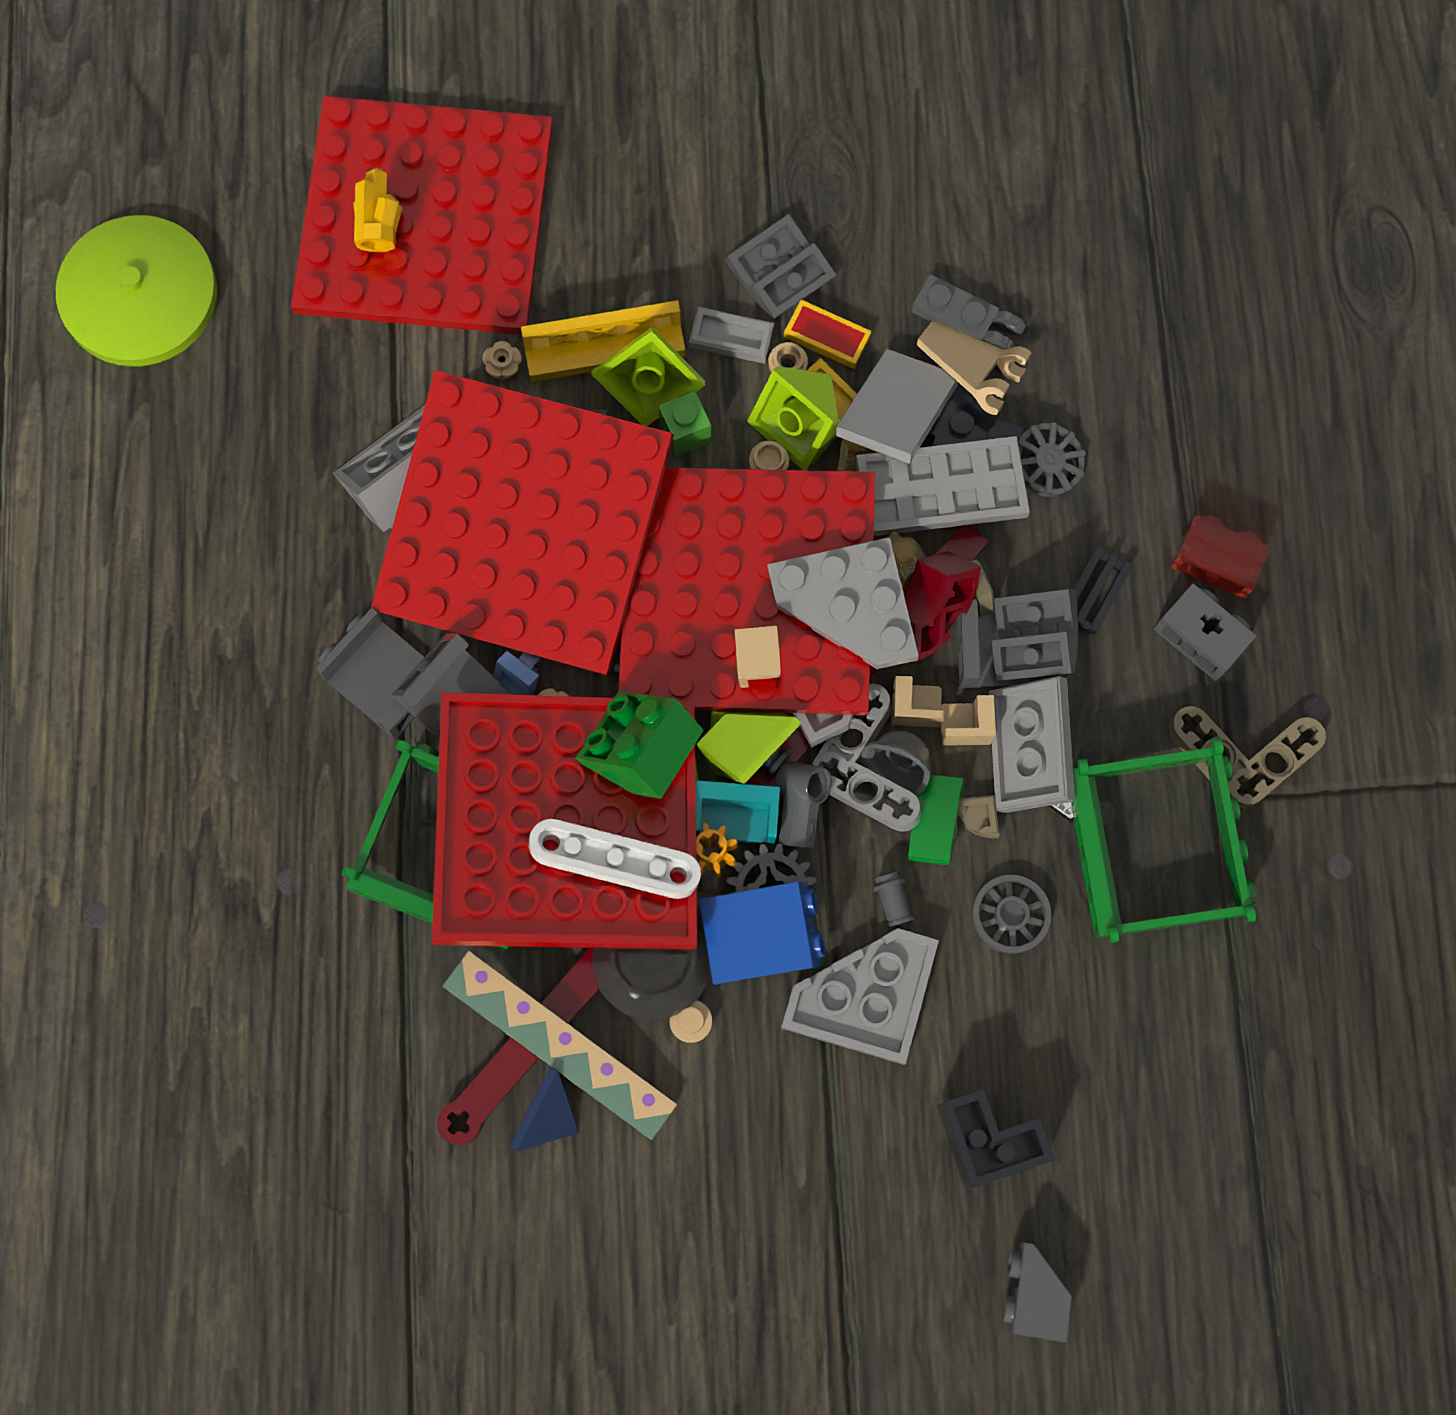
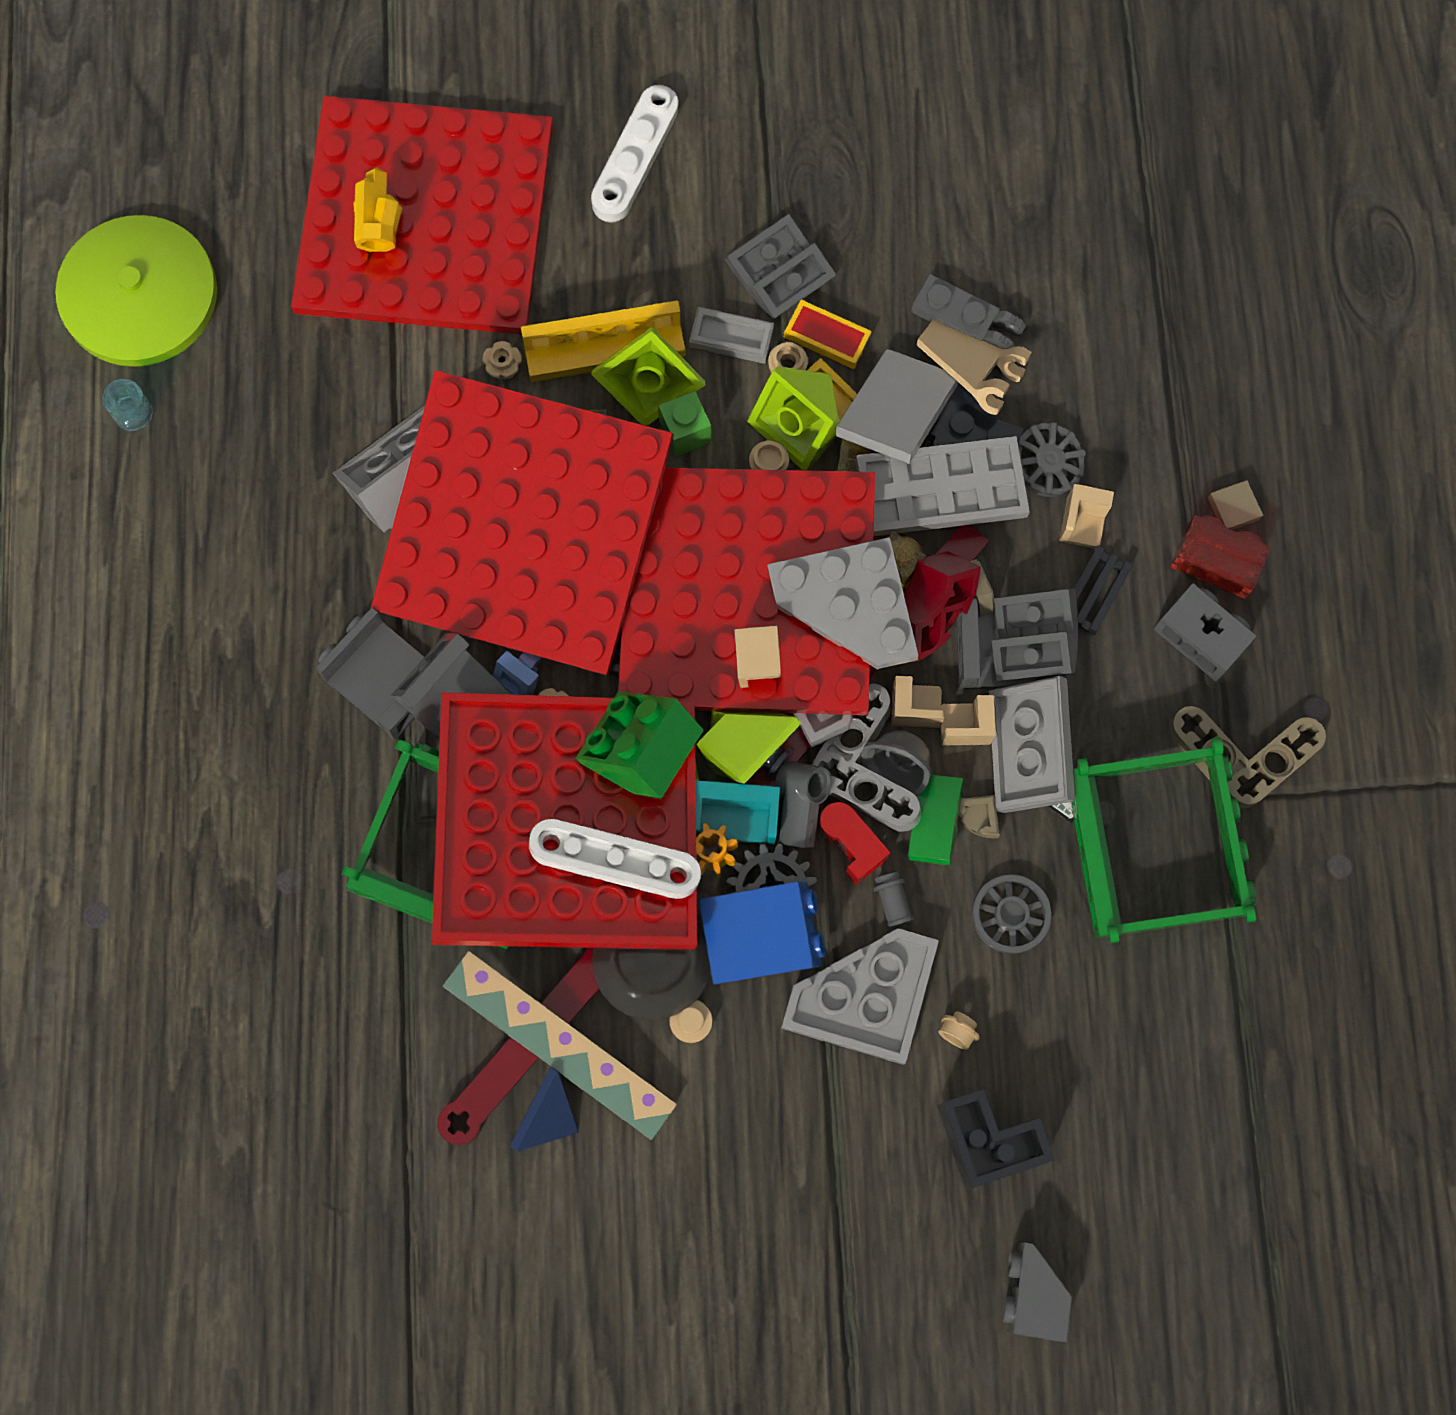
none -> clear light blue wheel [102,379,153,431]
none -> white plate [591,85,678,222]
none -> red leg [819,802,891,885]
none -> tan plate [938,1011,980,1050]
none -> tan panel [1059,484,1114,549]
none -> dark tan tile [1208,480,1263,533]

